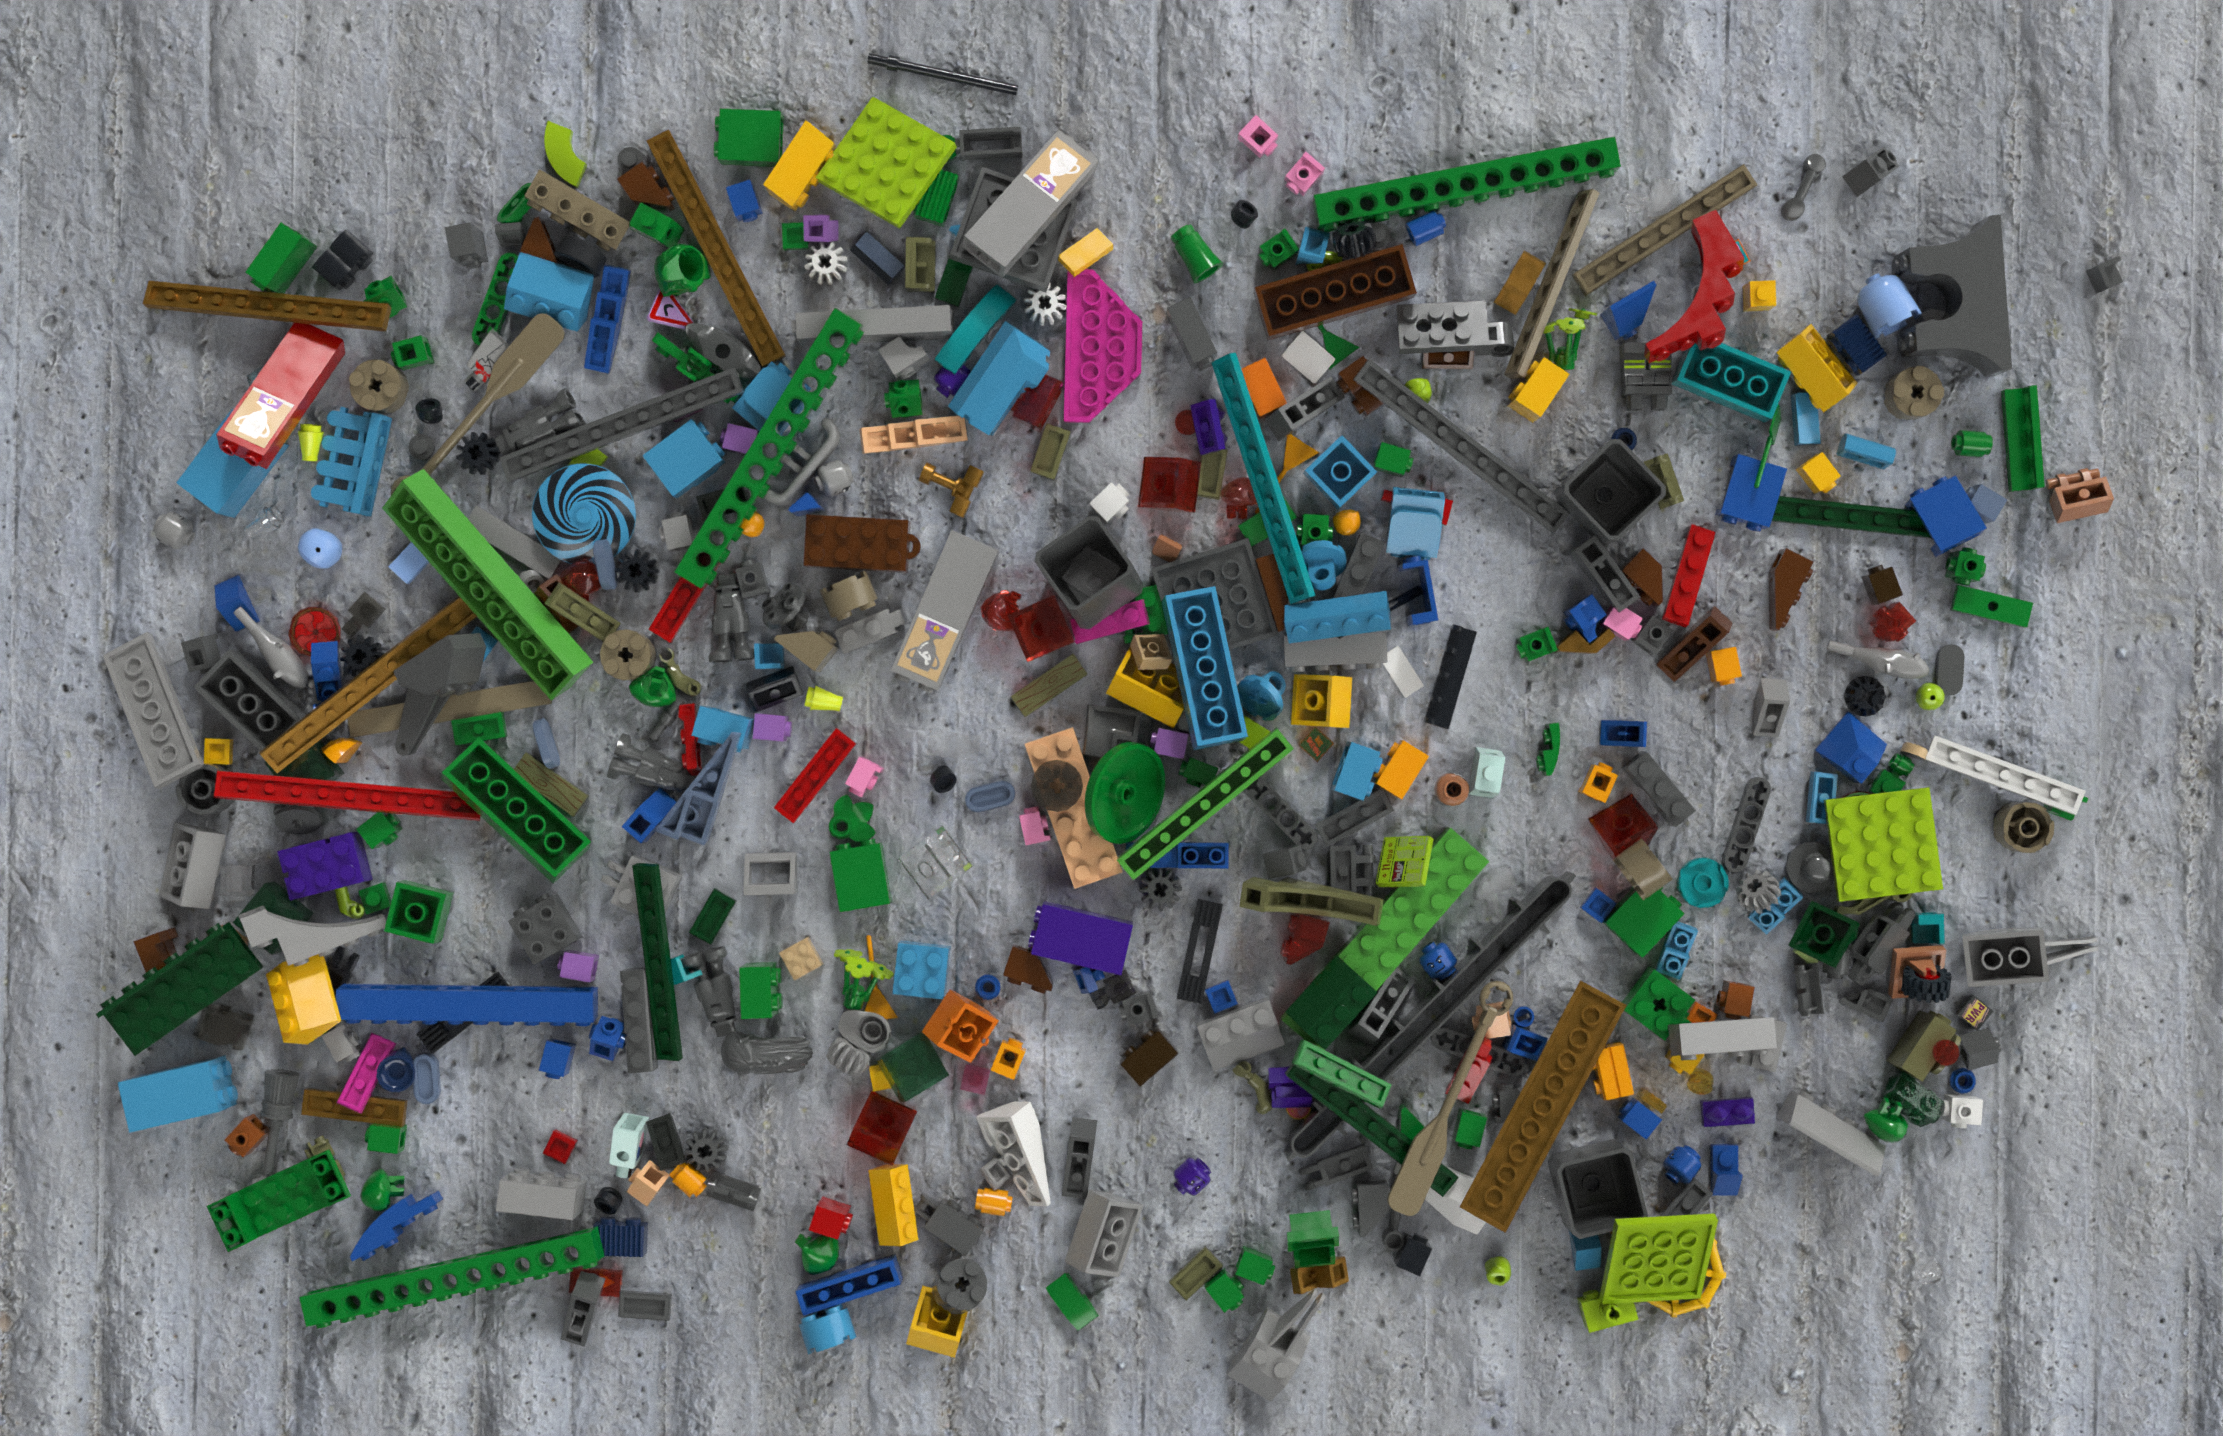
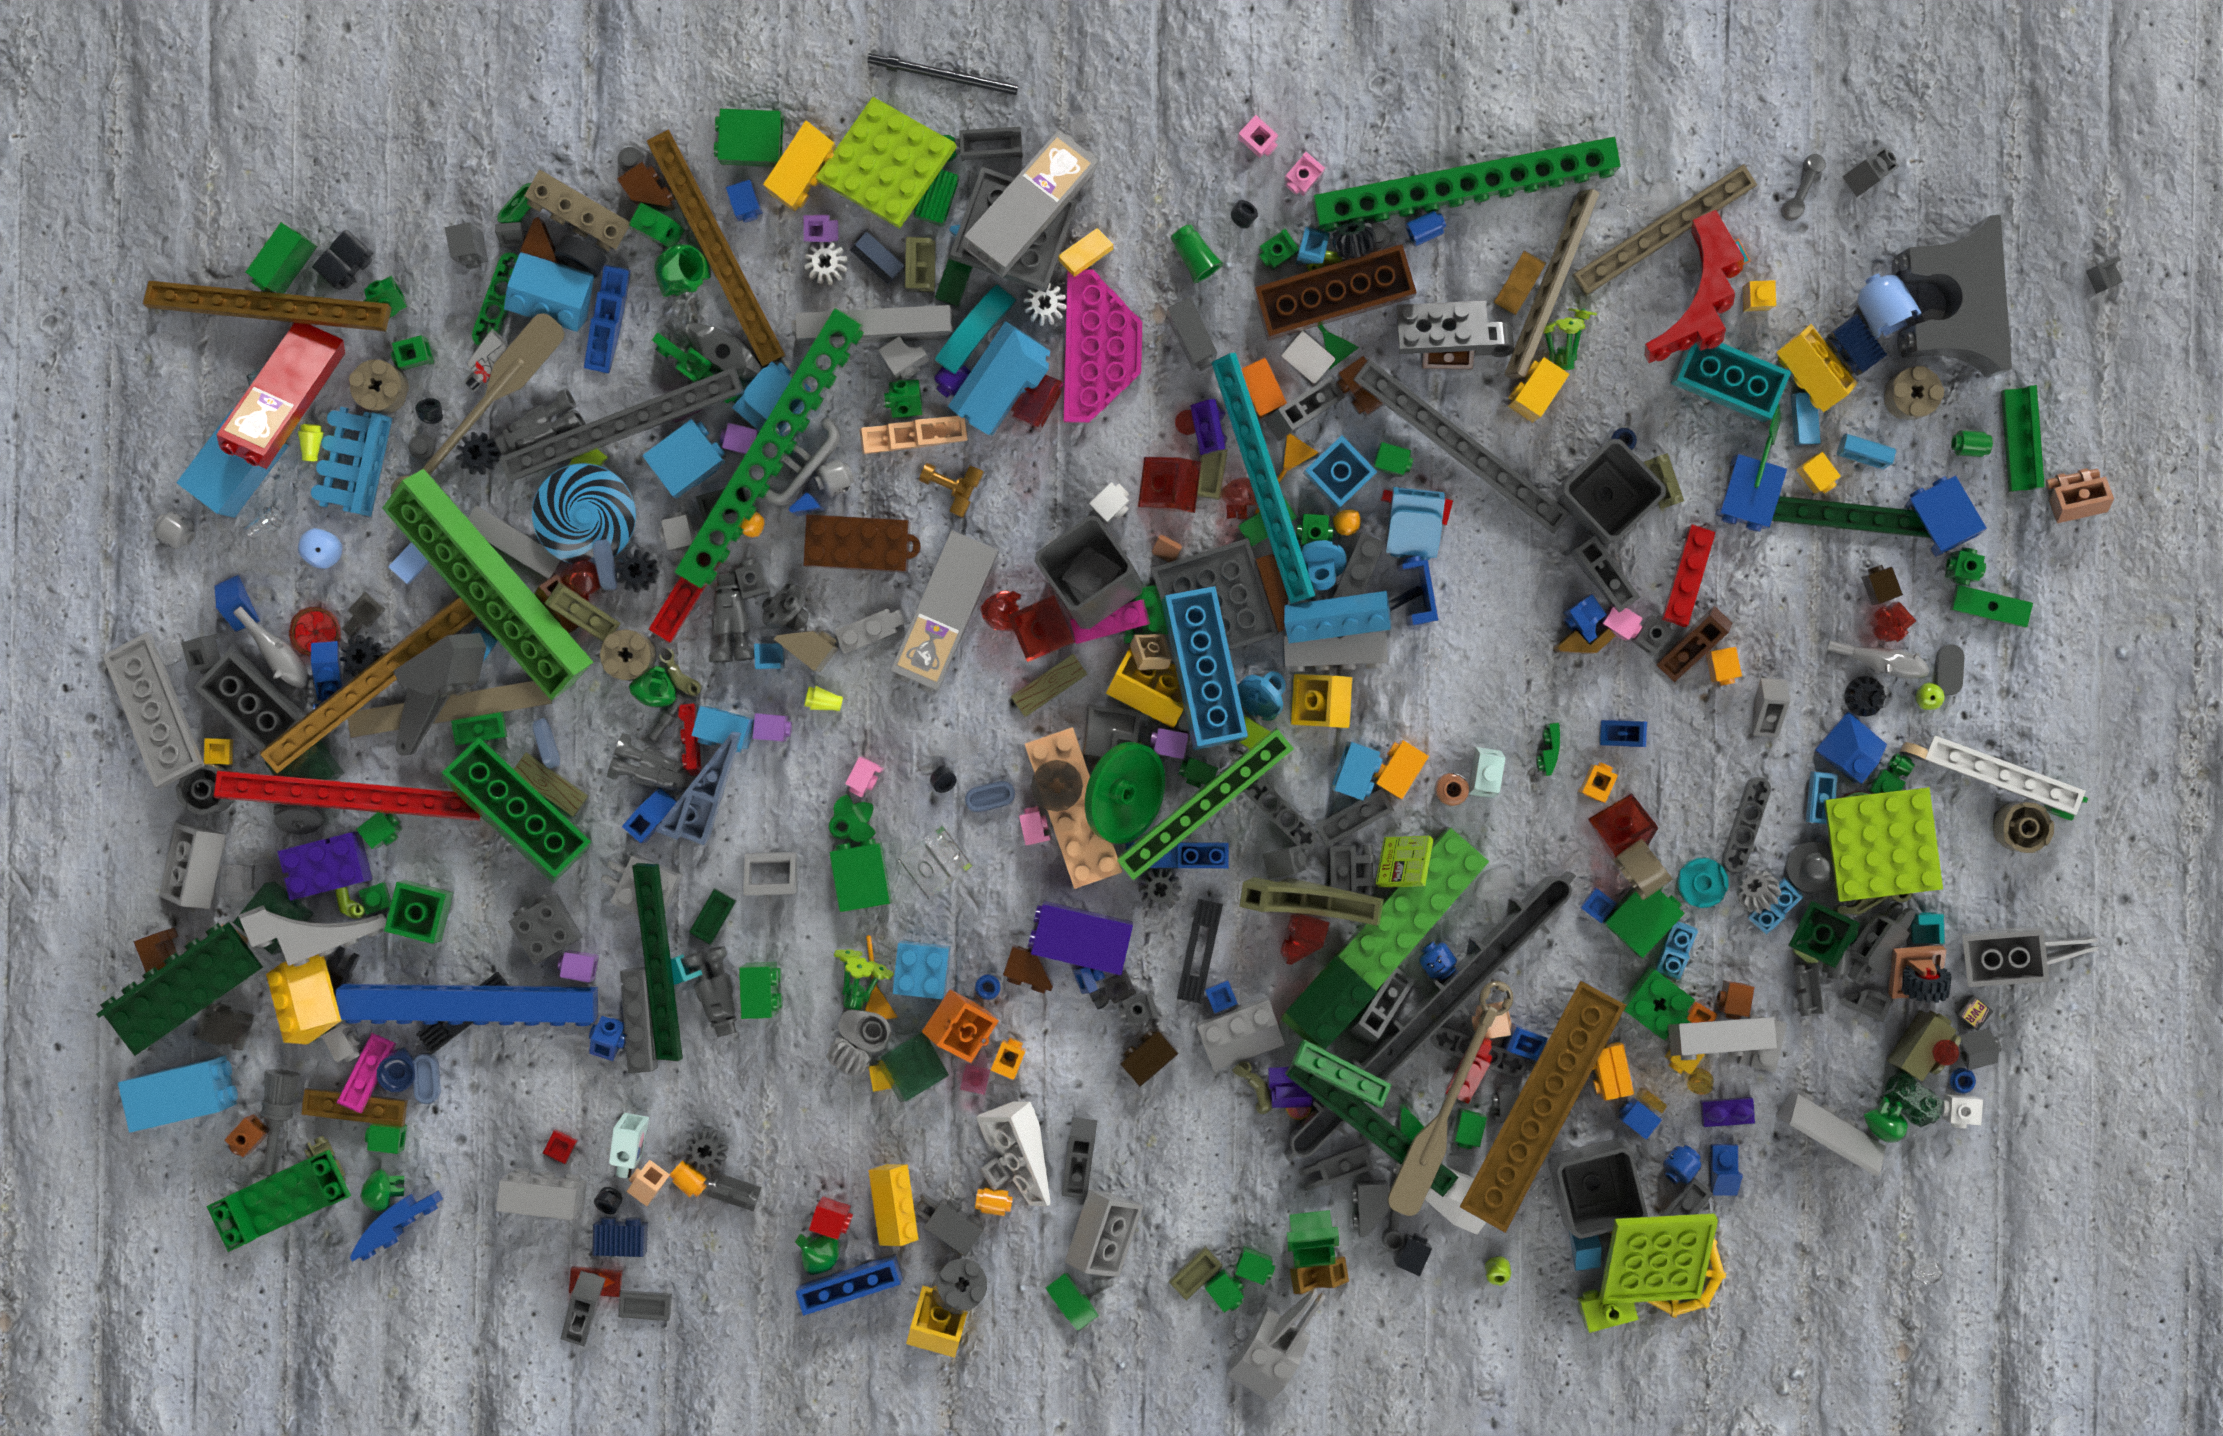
green brick [299,1226,605,1329] -> none
light orange brick [321,738,362,763] -> none
light grey tile [519,570,544,594] -> none
blue brick [539,1038,576,1079] -> none
lime tile [544,121,587,188] -> none
pearl dark grey plate [646,1113,687,1171] -> none
piece [647,288,694,329] -> none
dark grey hair [721,1032,813,1075] -> none
black slope [746,666,803,712] -> none
red plate [774,728,857,823] -> none
tan piece [779,936,824,981] -> none
green plate [782,222,809,250] -> none
dark azure brick [799,1304,857,1355] -> none
dark tan brick [819,570,878,621] -> none
clear red slope [847,1090,917,1166] -> none
olive tile [1030,424,1071,480] -> none
dark purple head [1173,1158,1212,1196] -> none
clear orange tile [1298,726,1334,762] -> none
white sticker [1383,646,1424,698] -> none
lime piece [1404,378,1432,403] -> none
black hinge [1423,624,1477,729] -> none
blue hinge [1513,1007,1534,1028] -> none
green brick [1515,626,1558,662] -> none
blue slope [1600,281,1657,341] -> none
dark grey hips [1619,342,1672,411] -> none
reddish brown slope [1620,548,1663,607] -> none
dark grey arch [1621,751,1696,827] -> none
reddish brown slope [1768,548,1813,631] -> none
sand blue brick [1965,484,2007,523] -> none

